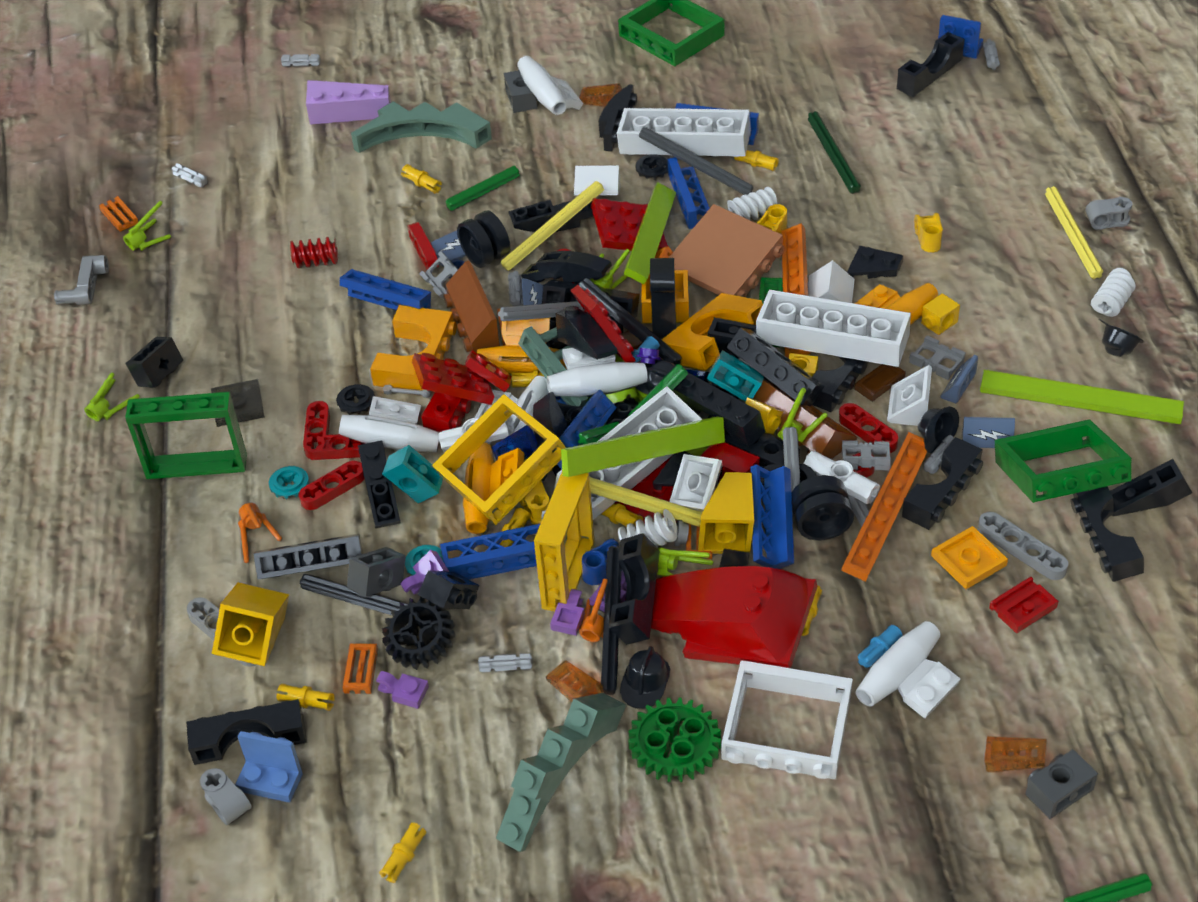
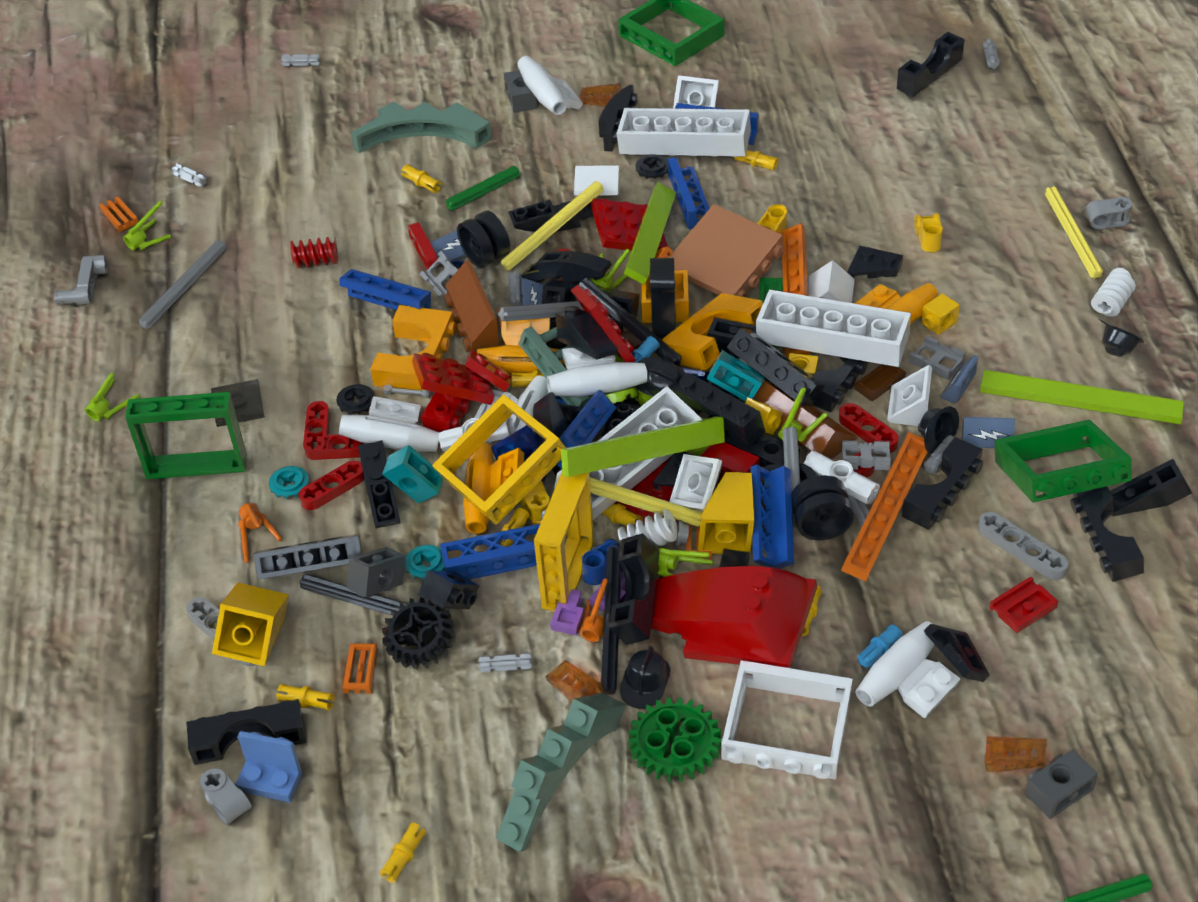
black brick [125,337,184,388] -> none
lavender wedge [306,80,391,125] -> none
medium lavender plate [376,671,429,709] -> none
medium lavender plate [401,550,449,595] -> none
green axle [578,422,620,445] -> none
green axle [628,364,688,416] -> none
dark purple plate [636,348,660,364] -> none
dark grey axle [639,127,754,195] -> none
white piece [727,187,777,221] -> none
dark green axle [808,111,861,194] -> none
light orange plate [931,526,1008,589] -> none
blue bracket [938,15,984,59] -> none
none -> light grey axle [139,239,227,329]
none -> white slope [673,75,719,109]
none -> black wing [924,624,990,682]

